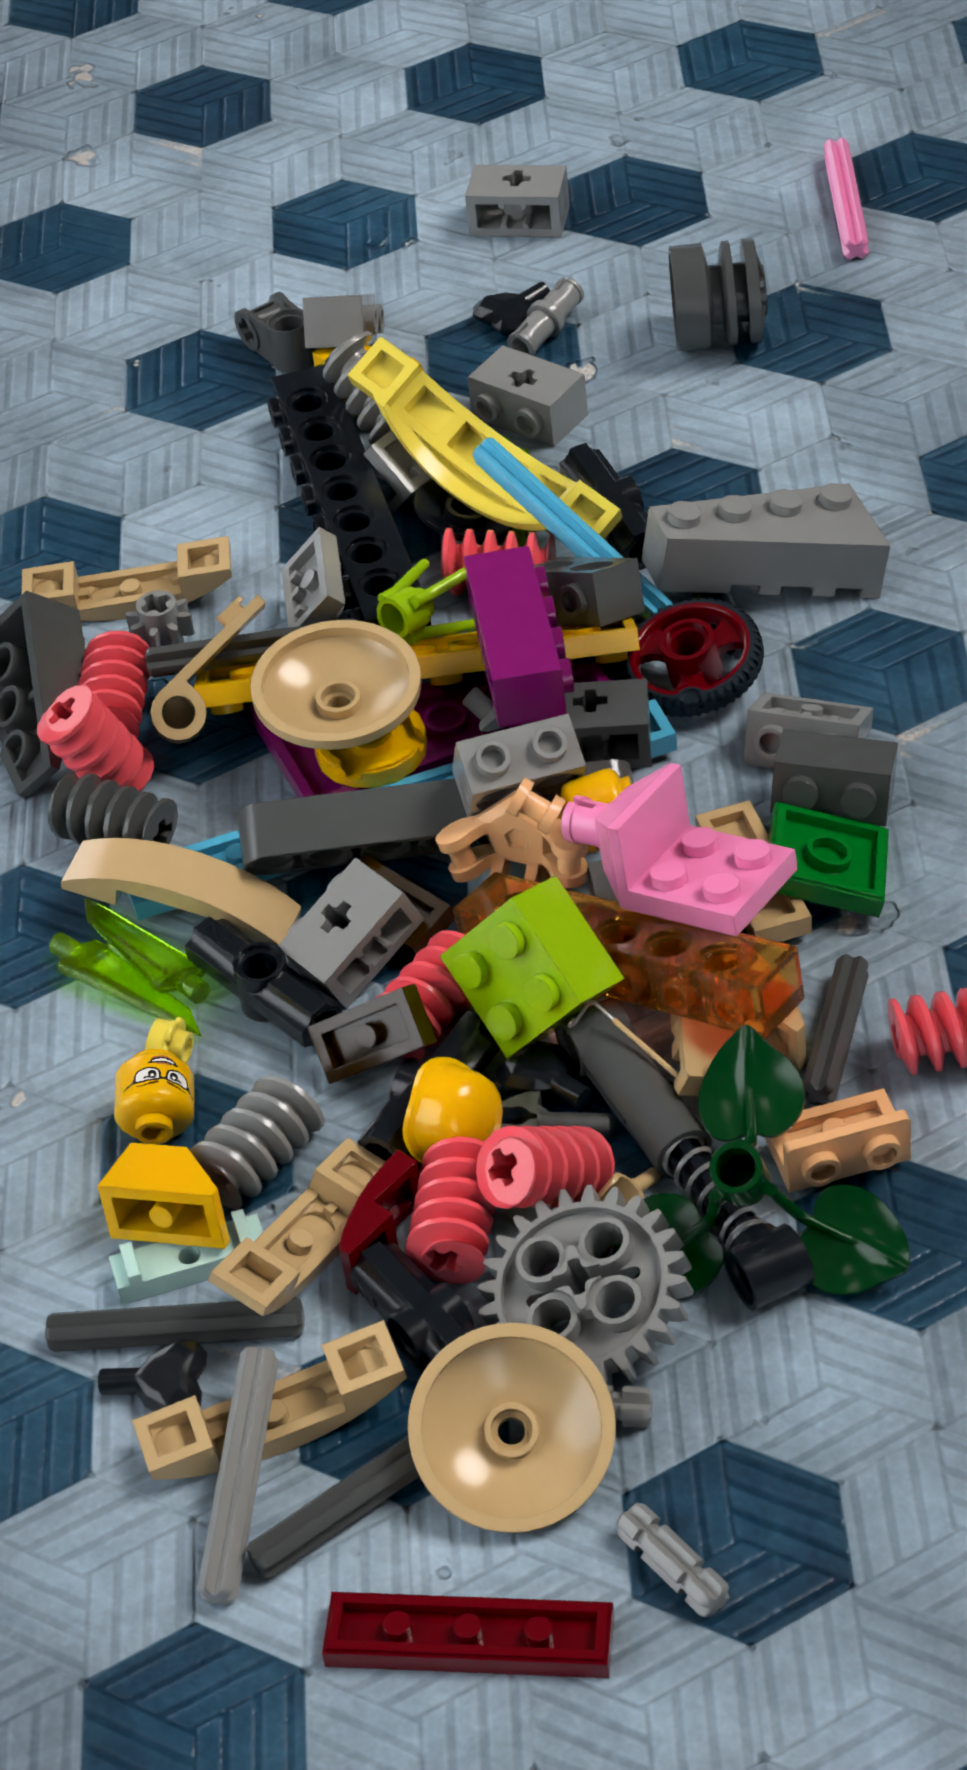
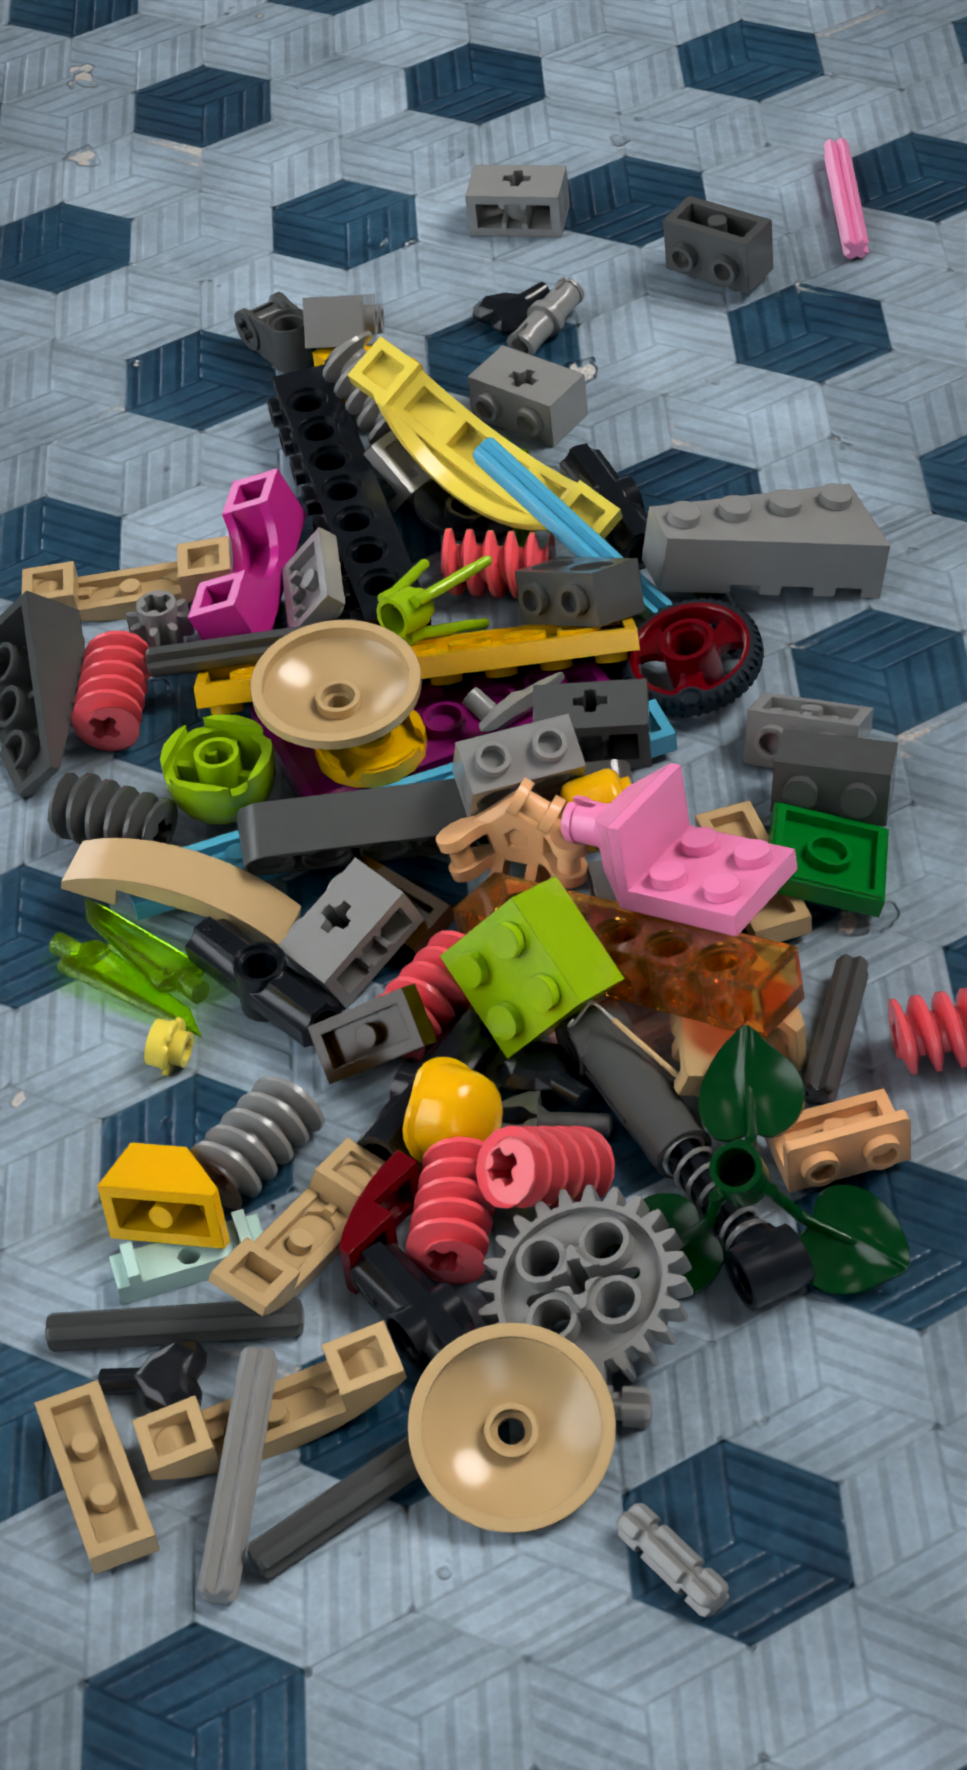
coral piece [37,684,154,792] -> none
yellow head [114,1049,194,1144] -> none
tan door [150,595,266,744] -> none
dark red tile [322,1592,615,1678] -> none
magenta brick [463,546,574,728] -> none
tan hand [598,1168,661,1204] -> none
dark grey wheel [668,238,767,351] -> none
none -> tan plate [34,1380,160,1575]
none -> lime cylinder [160,715,276,824]
none -> dark pink arch [188,468,307,640]
none -> dark grey brick [663,195,774,294]

